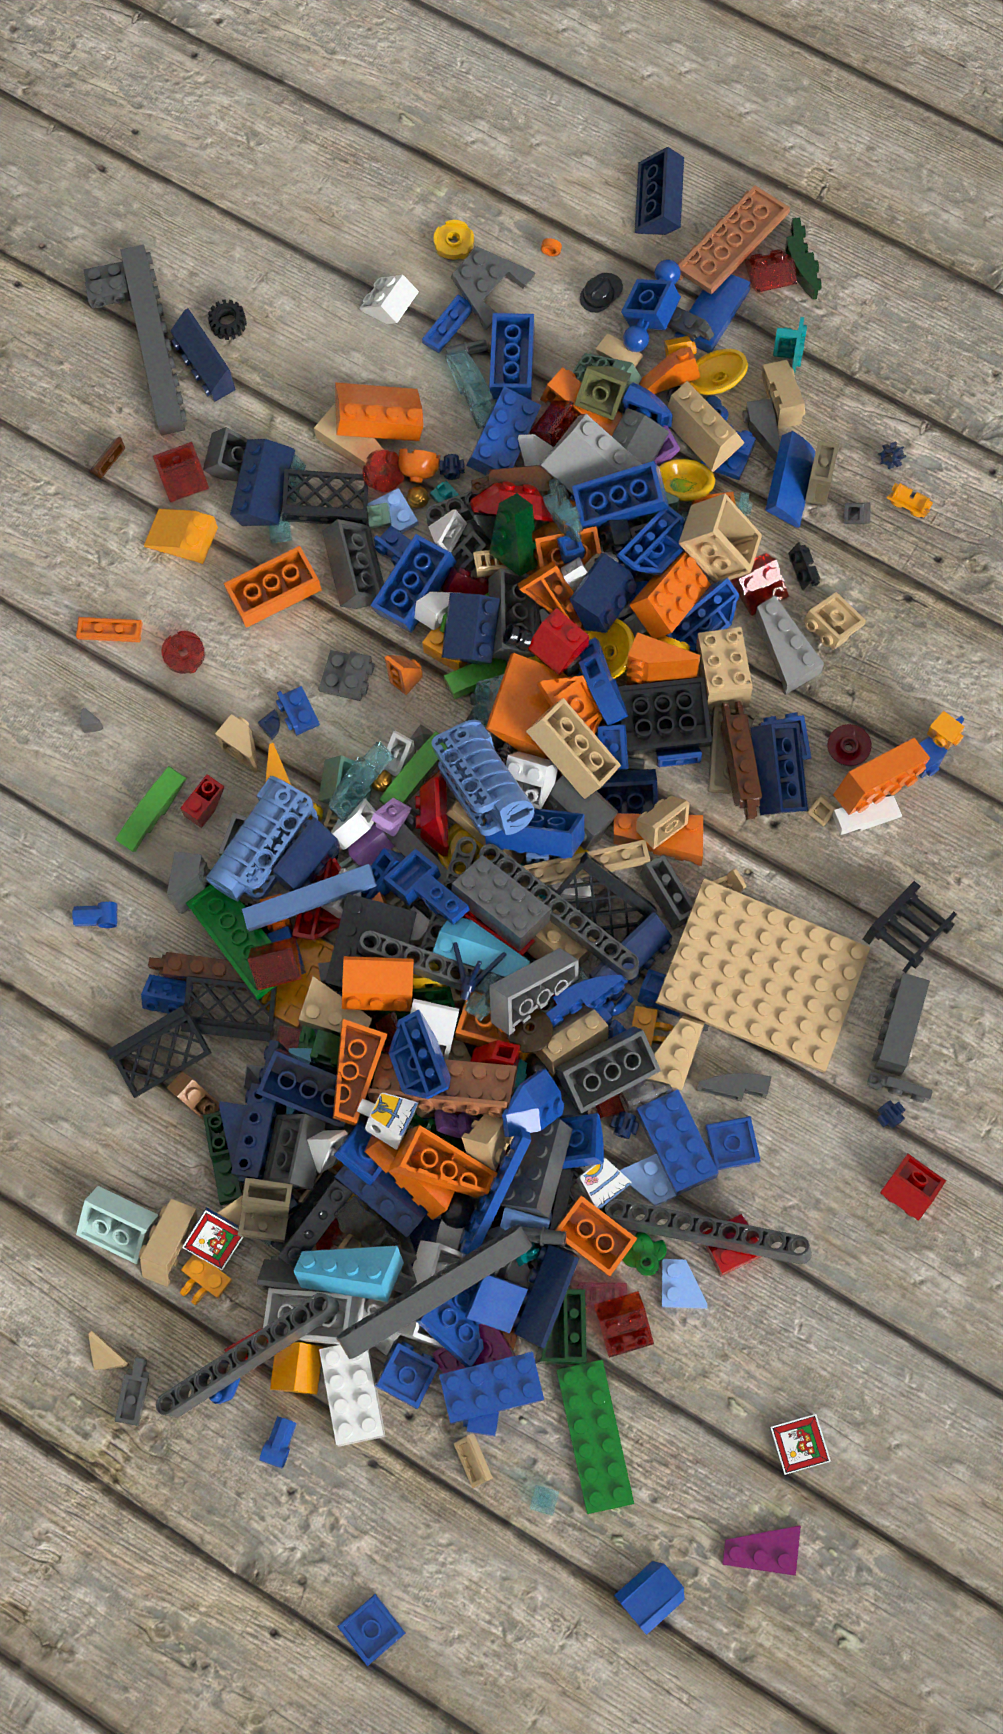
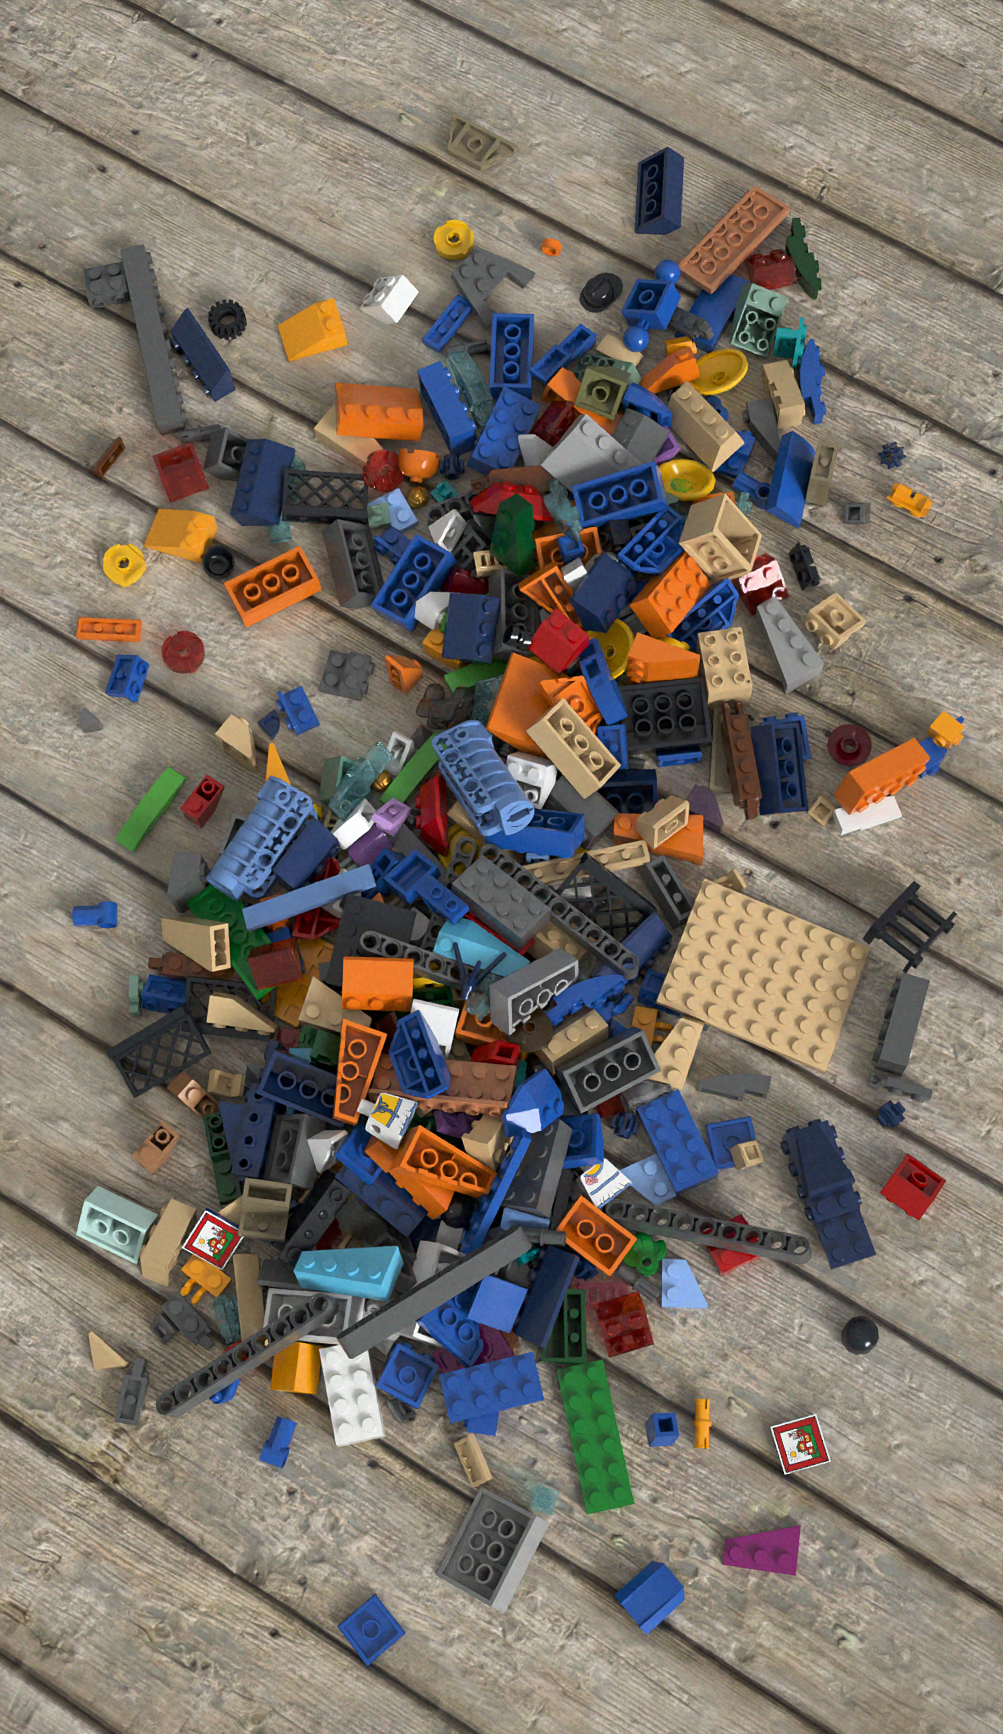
none -> yellow plate [103,544,146,587]
none -> blue bracket [105,654,149,703]
none -> sand green plate [129,975,145,1017]
none -> medium nougat slope [132,1121,180,1175]
none -> flat silver slope [150,1313,180,1344]
none -> dark grey hinge [160,1291,216,1351]
none -> tan slope [161,915,231,972]
none -> dark grey axle [179,424,221,443]
none -> black hair [202,545,235,580]
none -> tan slope [207,992,278,1035]
none -> tan bracket [207,1069,245,1099]
none -> clear light blue hinge [213,1294,241,1344]
none -> tan slope [233,1254,268,1346]
none -> light orange slope [277,298,348,362]
none -> flat silver slope [387,1398,416,1424]
none -> clear smoke piece [416,683,473,730]
none -> blue brick [417,361,477,456]
none -> light grey slope [436,1487,549,1614]
none -> dark tan wing [447,112,518,172]
none -> blue slope [529,323,597,384]
none -> dark blue gear [573,1253,599,1281]
none -> dark grey axle [616,1263,660,1302]
none -> blue brick [645,1412,679,1447]
none -> clear purple slope [686,784,723,834]
none -> light orange pin [693,1399,712,1449]
none -> sand green slope [729,283,788,358]
none -> tan slope [730,1140,764,1170]
none -> blue piece [732,471,771,509]
none -> dark blue wedge [780,1119,876,1270]
none -> blue slope [798,338,826,424]
none -> black hair [841,1316,879,1355]

